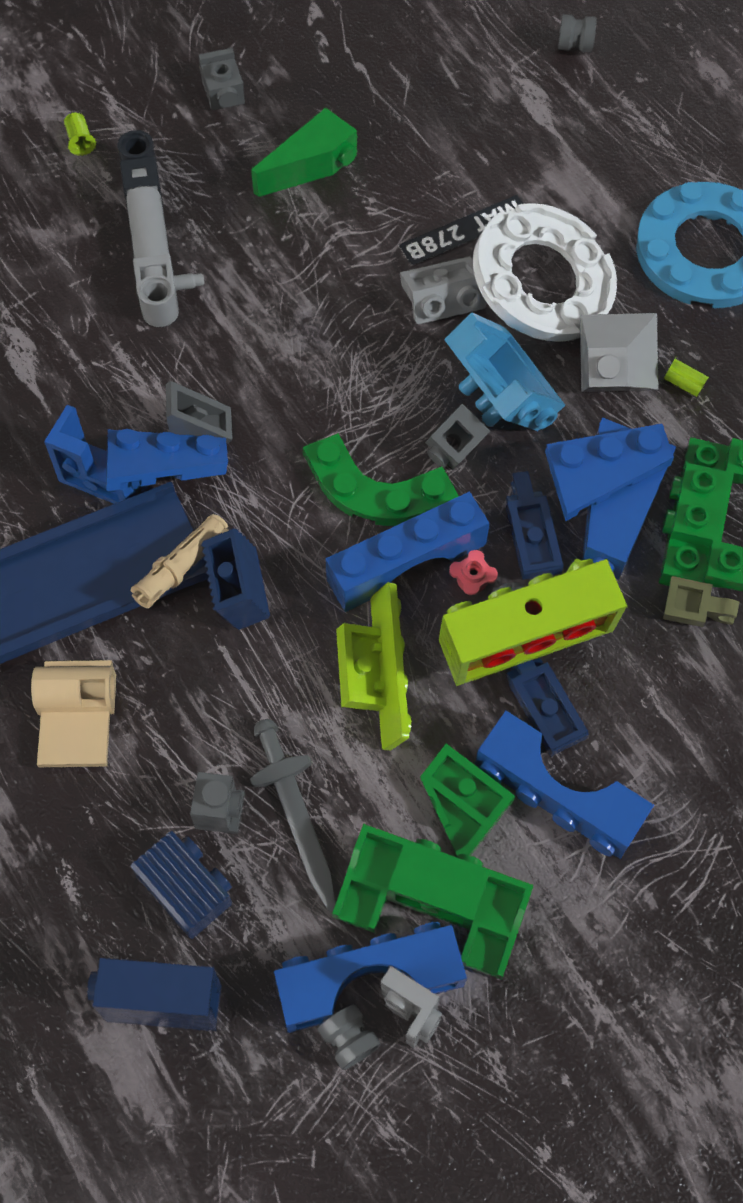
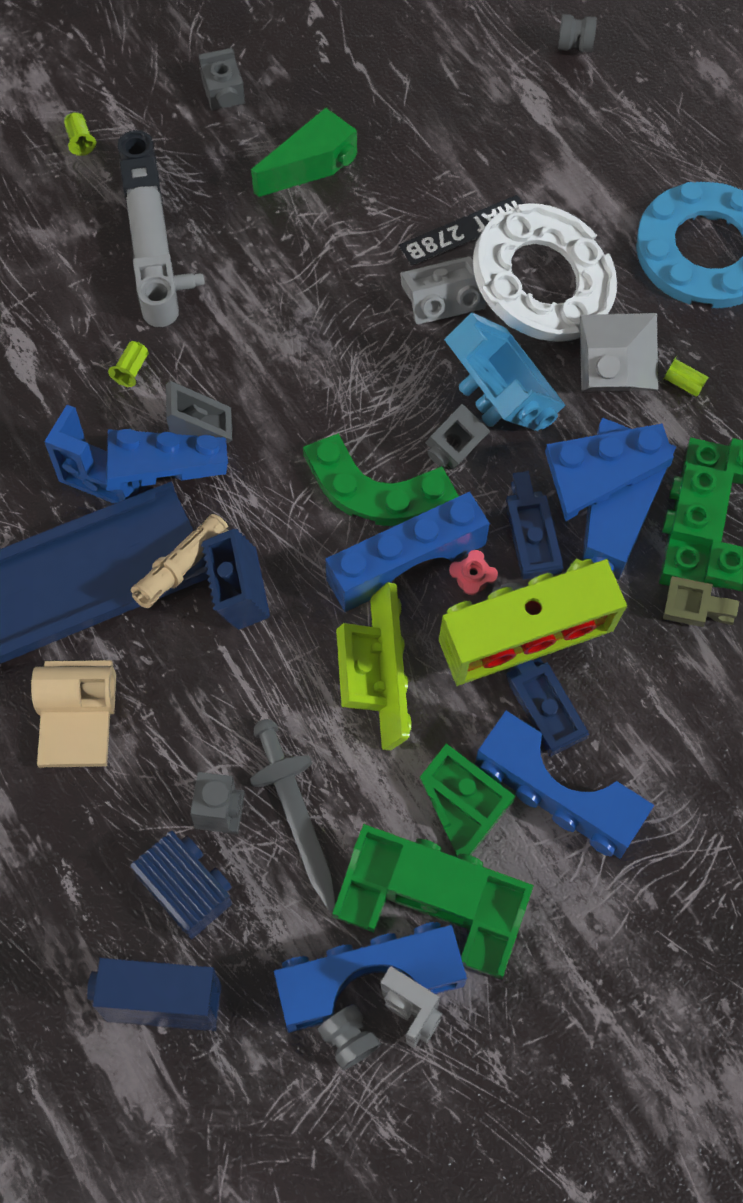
none -> lime piece [108,341,149,387]

